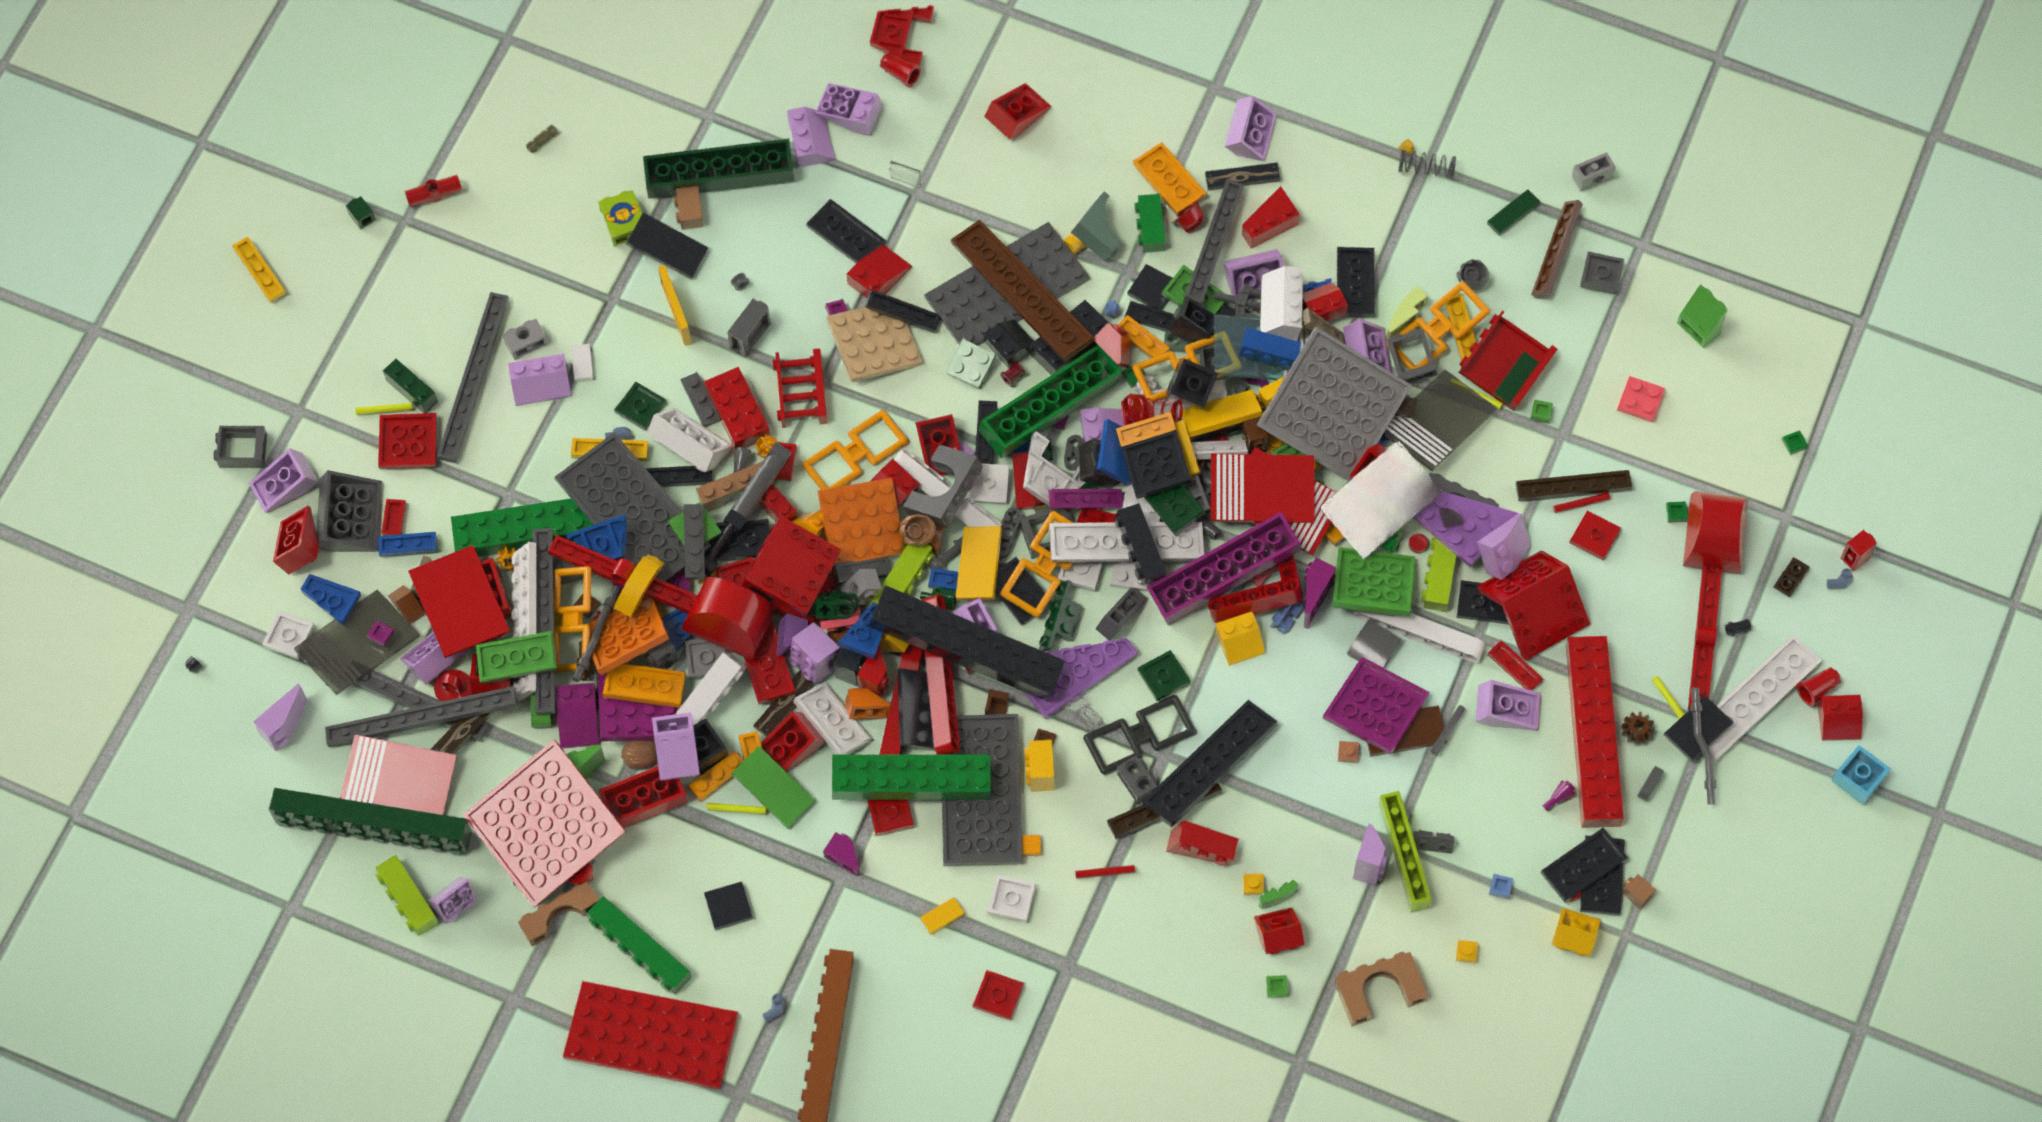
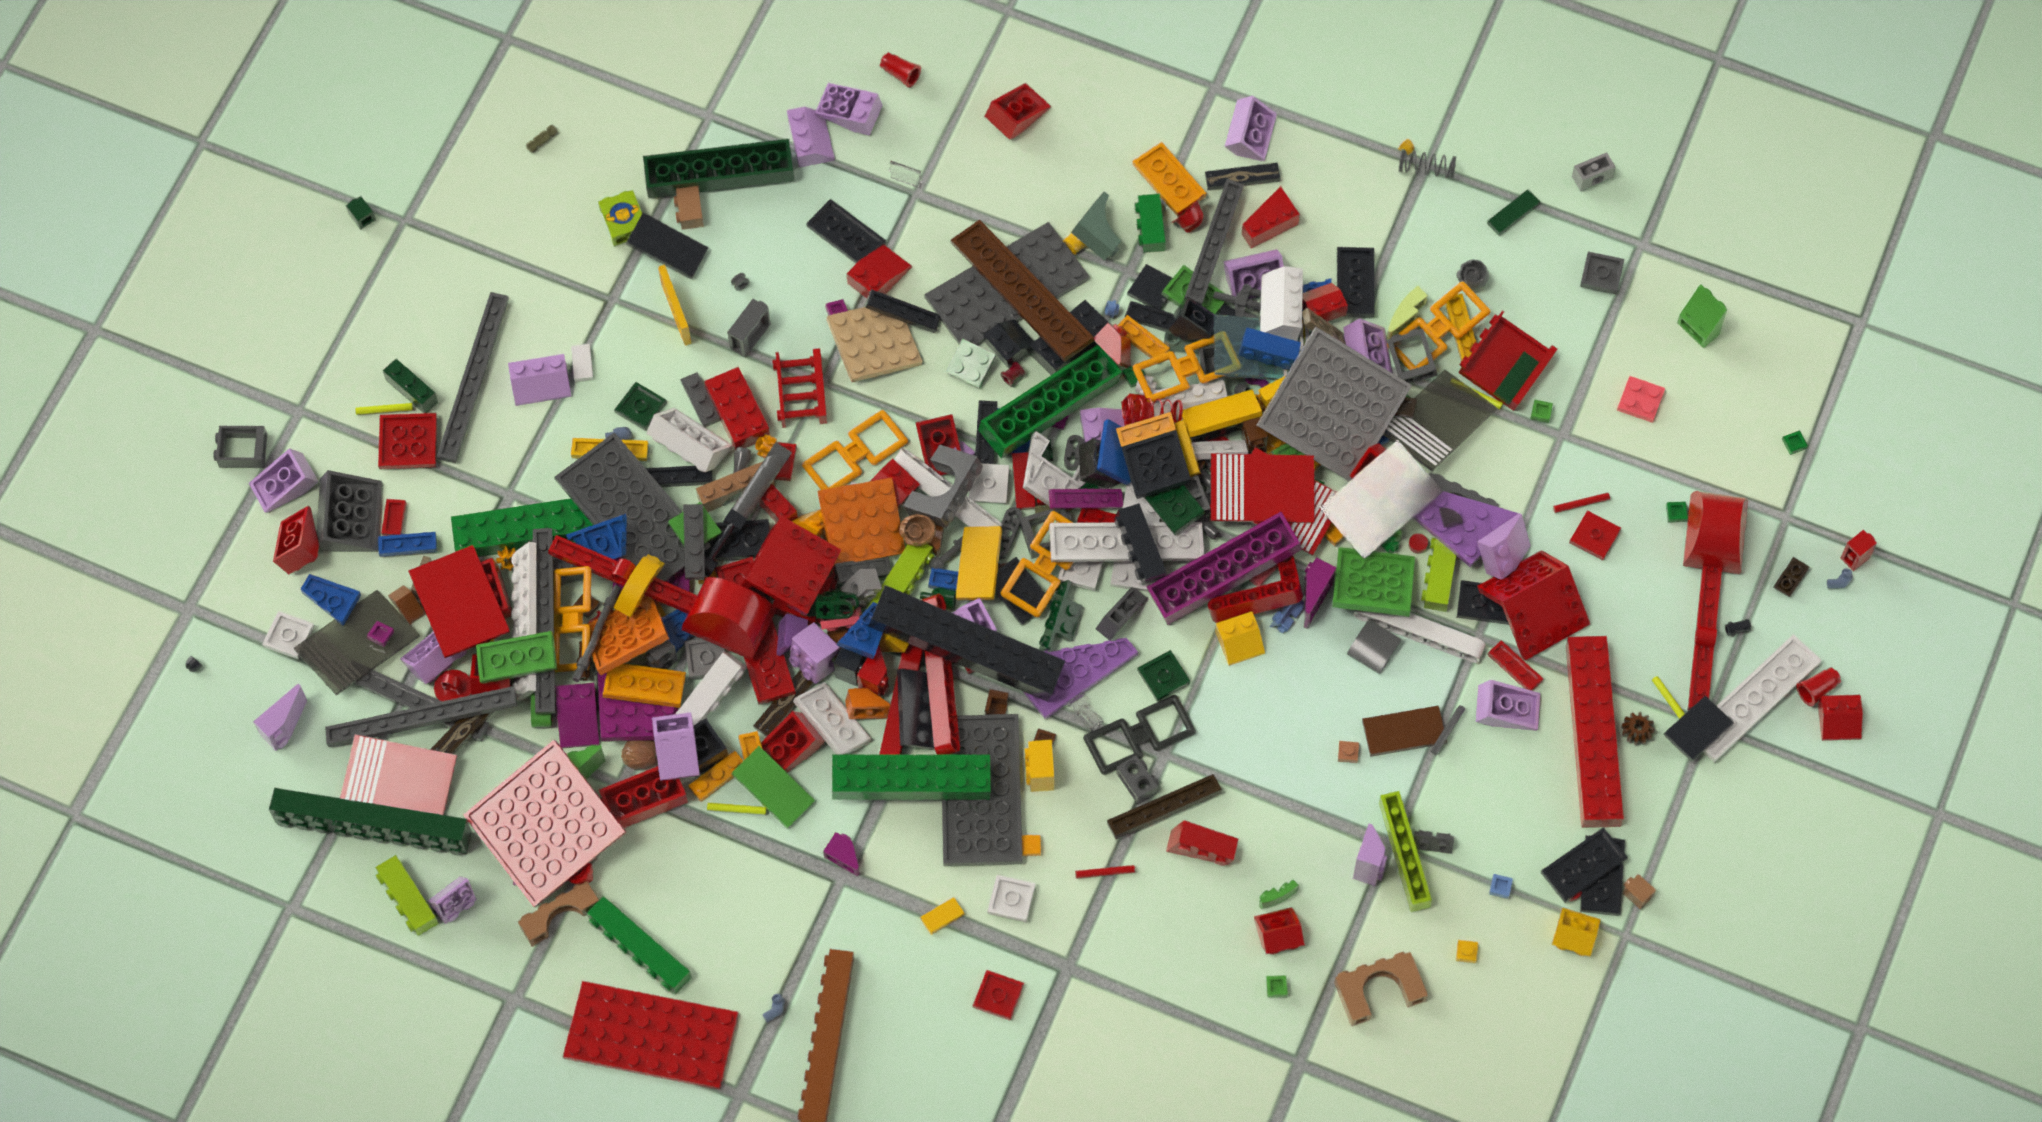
yellow plate [232,236,286,303] -> none
red piece [404,175,462,207] -> none
light grey brick [503,319,548,360] -> none
black tile [704,881,753,931] -> none
red plate [867,800,914,836] -> none
red wing [870,5,934,65] -> none
black plate [1142,700,1278,828] -> none
black brick [1165,358,1218,408] -> none
yellow plate [1243,874,1264,895] -> none
magenta plate [1323,657,1430,754] -> none
dark brown plate [1515,470,1632,501] -> none
reddish brown plate [1531,200,1583,298] -> none
magenta cone [1542,780,1575,812] -> none
dark grey beam [1637,766,1664,801] -> none
dark grey bar [1690,688,1716,805] -> none
medium azure brick [1832,745,1891,805] -> none

